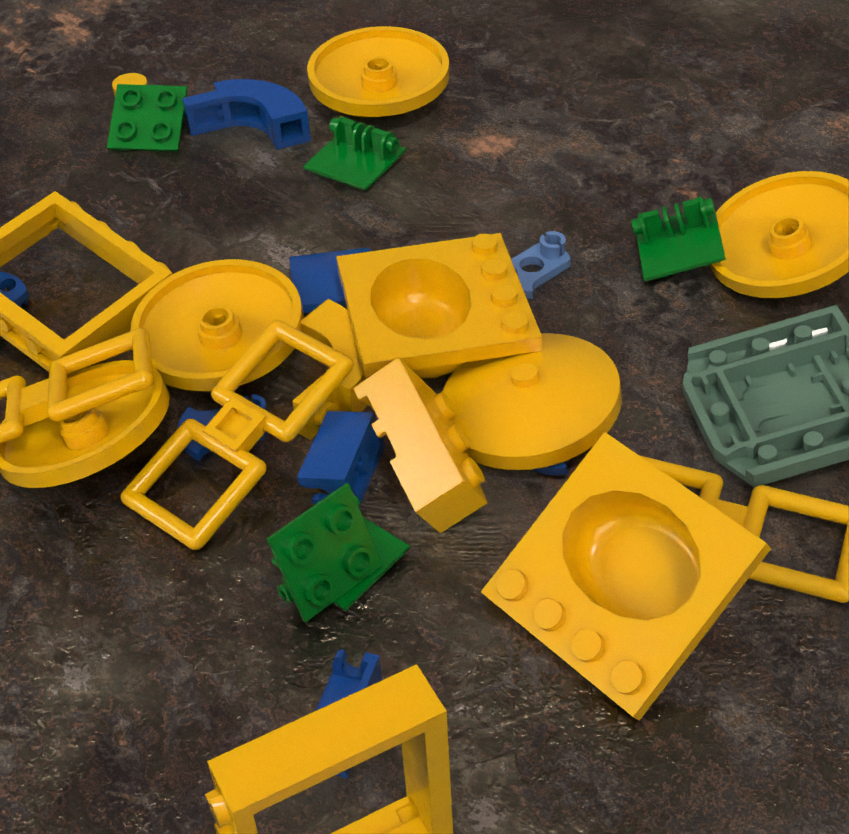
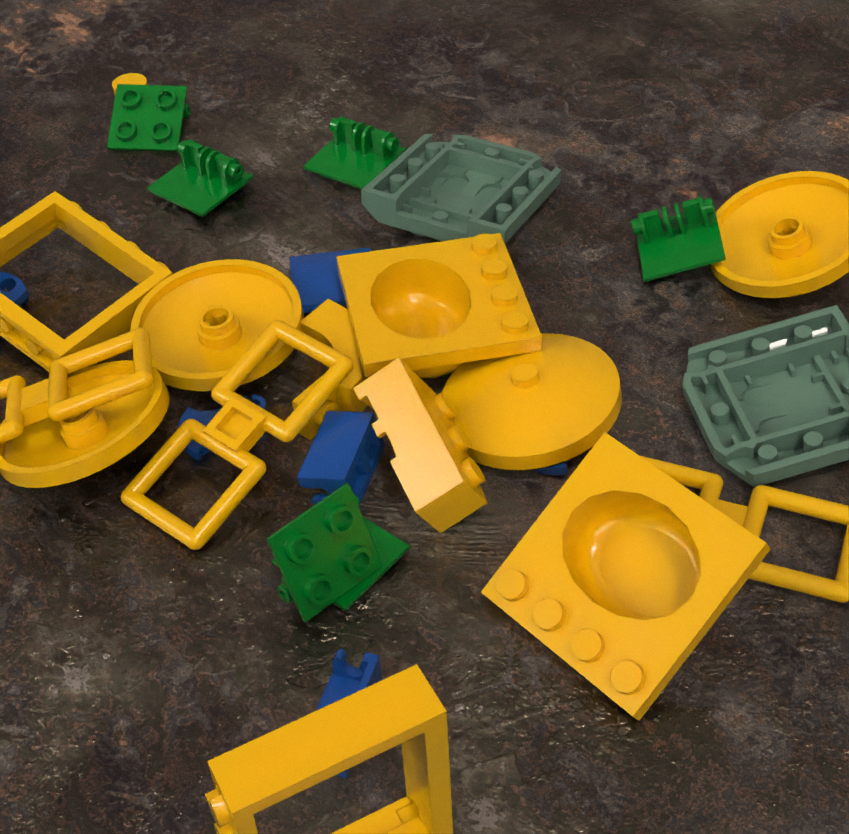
blue arch [182,79,311,150] -> none
yellow dish [307,26,450,117] -> none
medium blue piece [511,231,571,299] -> none
none -> green hinge [147,139,253,217]
none -> sand green wedge [361,134,562,244]

